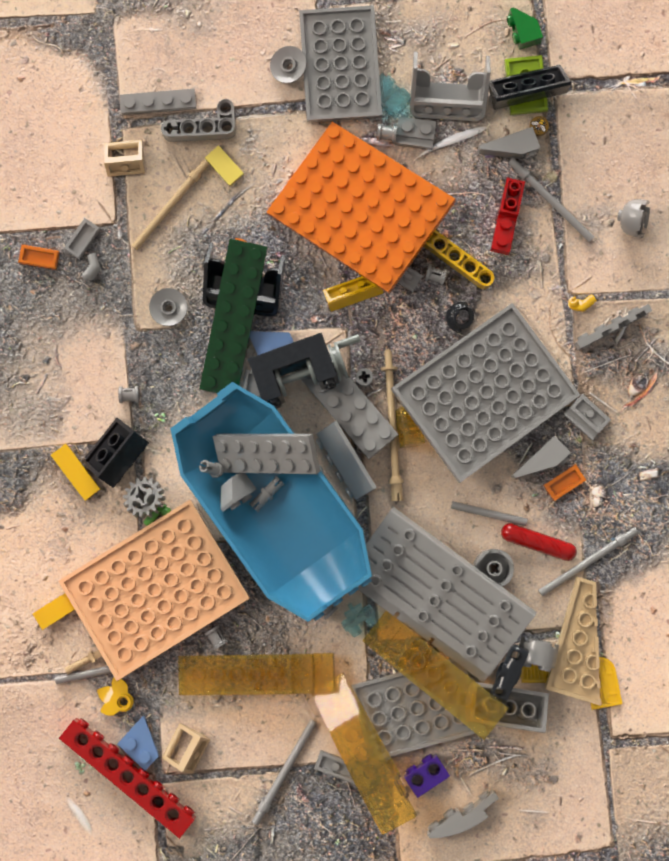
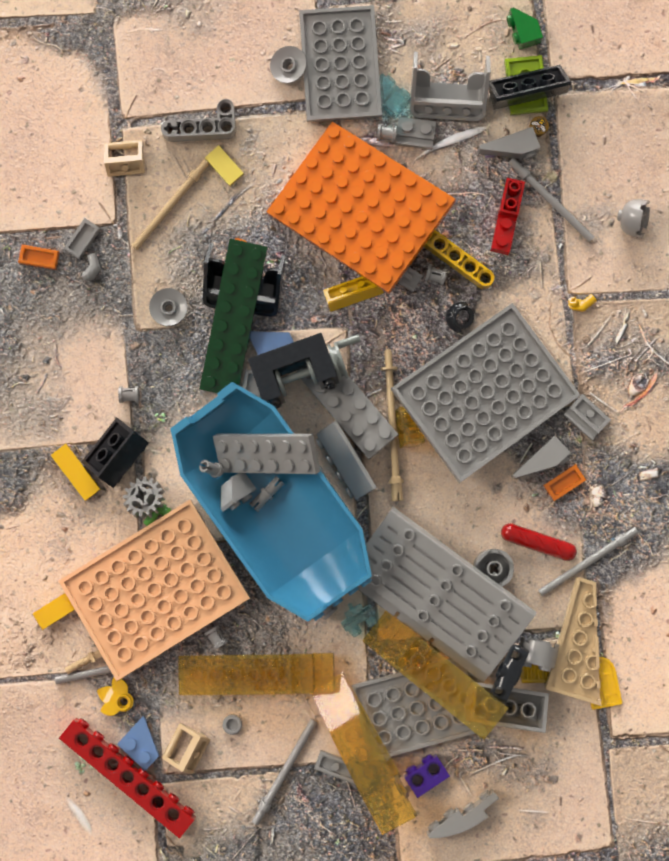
light grey plate [120,89,197,115] -> none
light grey bush [356,368,373,387] -> none
light grey bar [451,501,528,526] -> none
light grey wing [574,304,652,351] -> none
none -> light grey tile [222,714,242,735]

